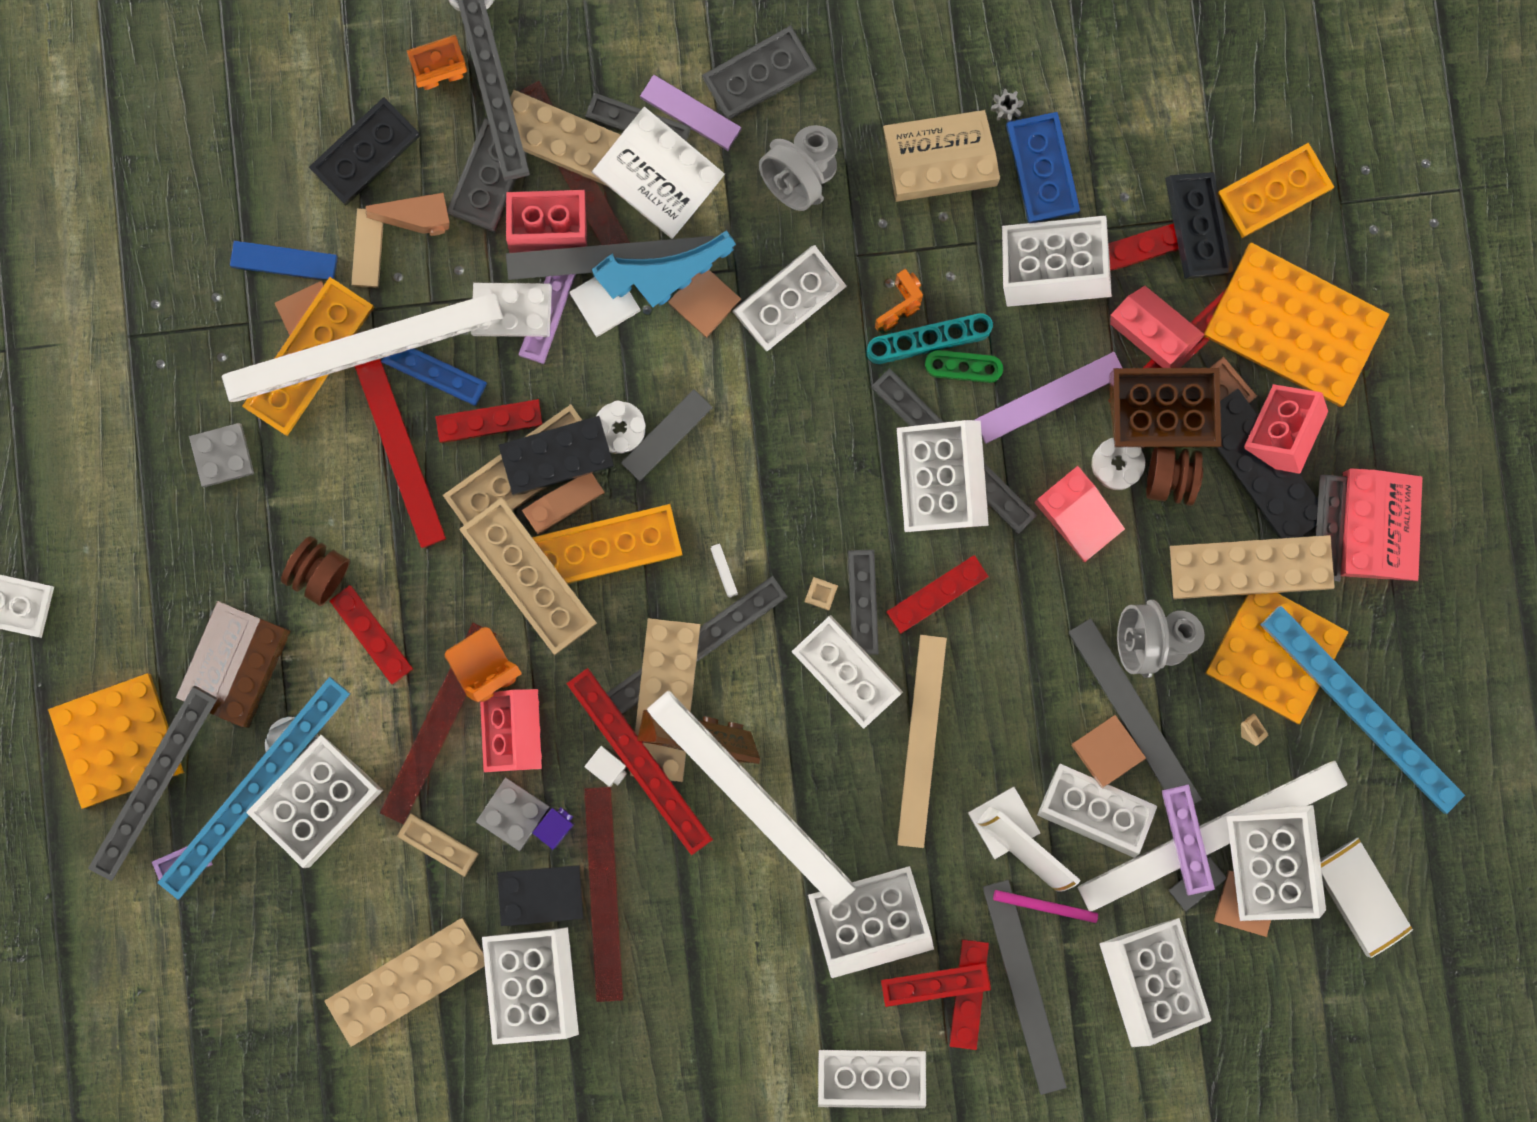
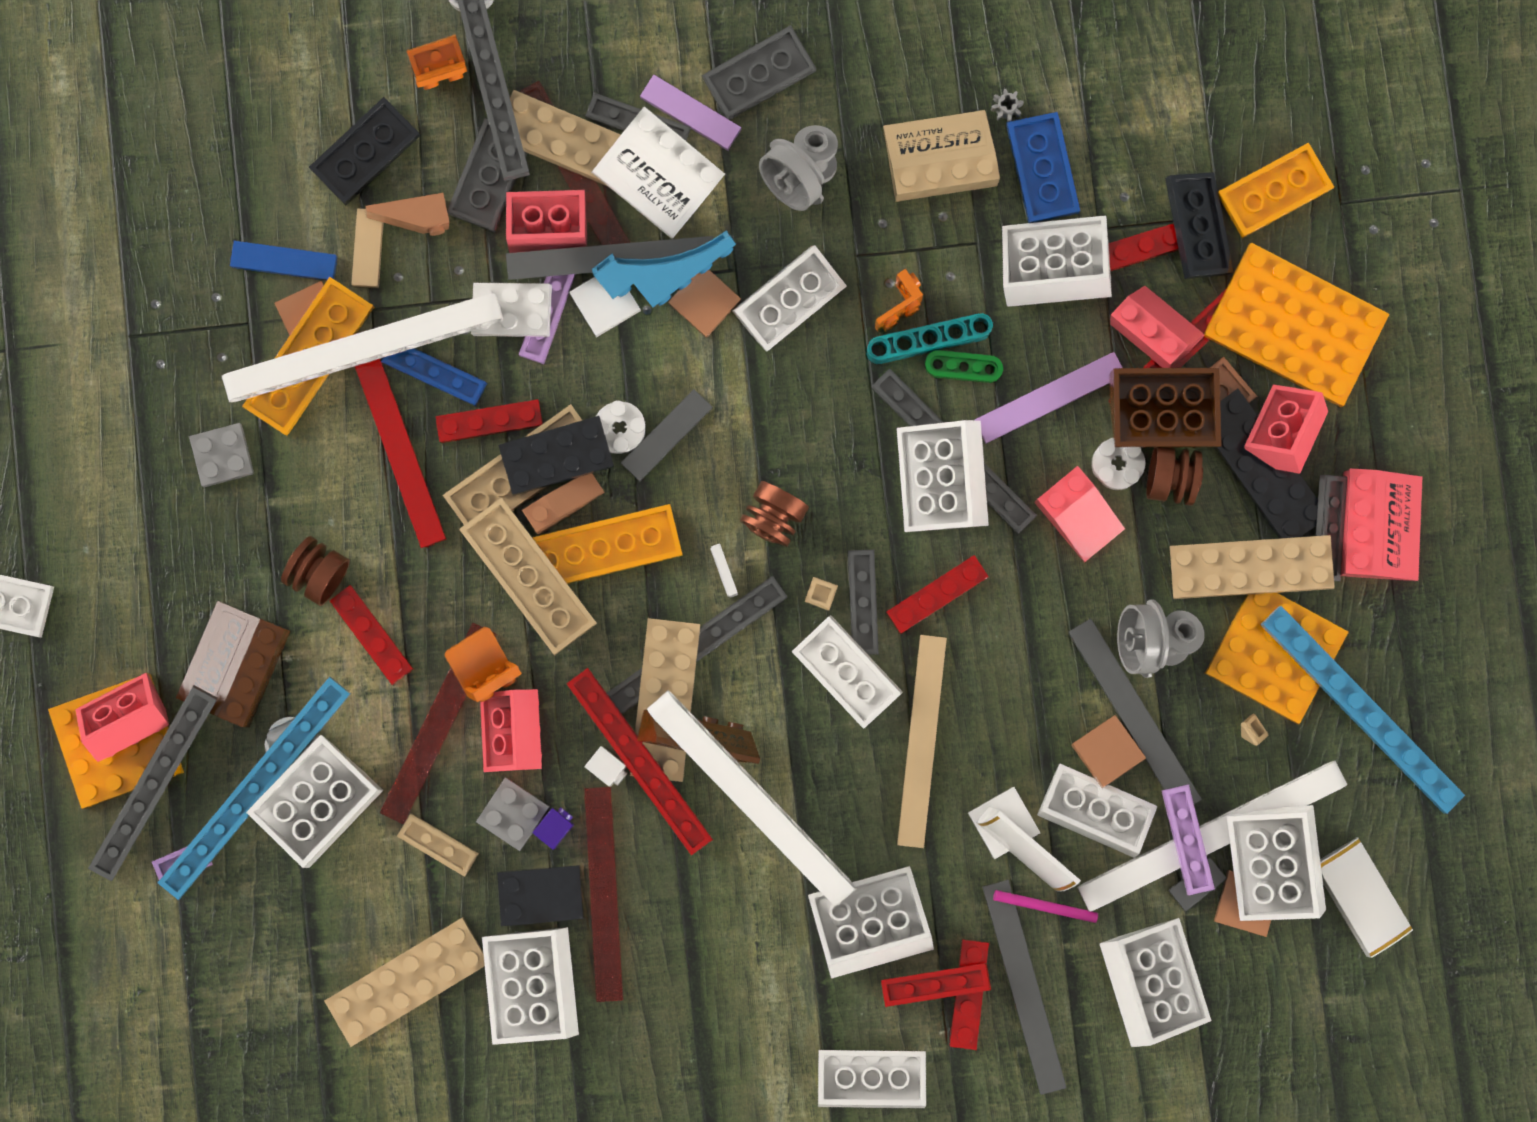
none -> coral slope [75,672,169,762]
none -> copper wheel [740,481,809,547]

